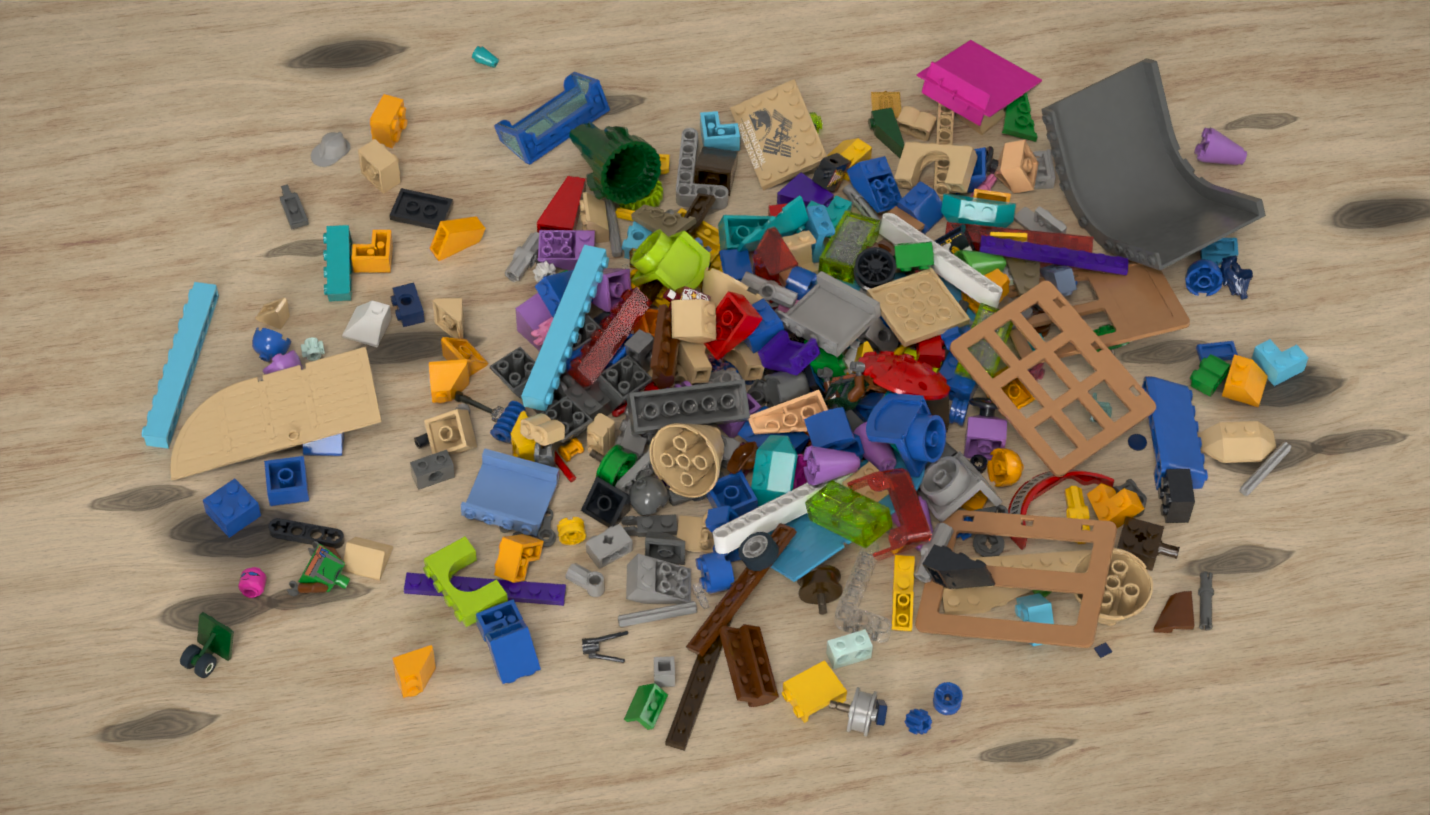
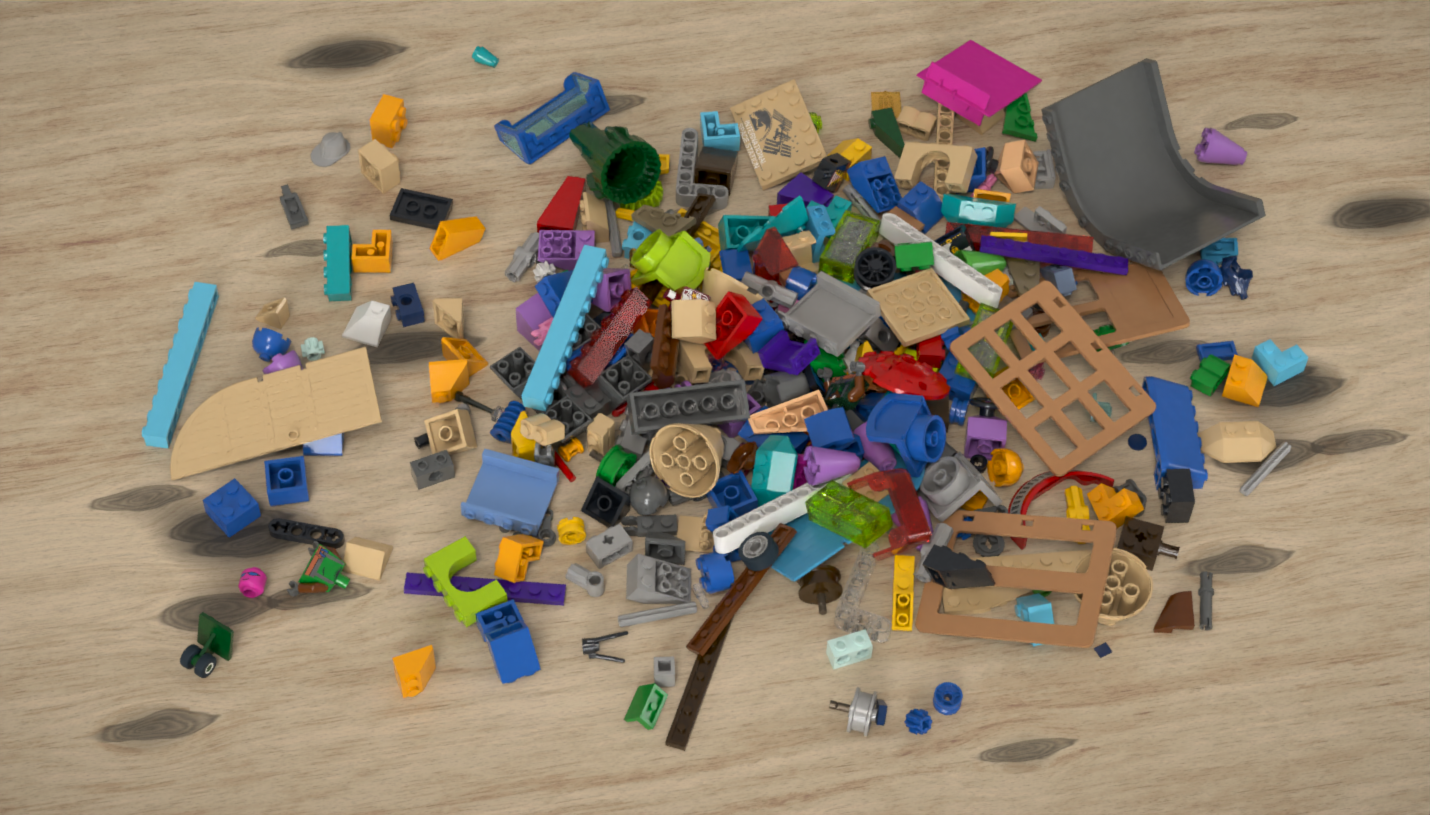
reddish brown brick [719,624,779,707] -> none
yellow panel [782,660,847,723] -> none

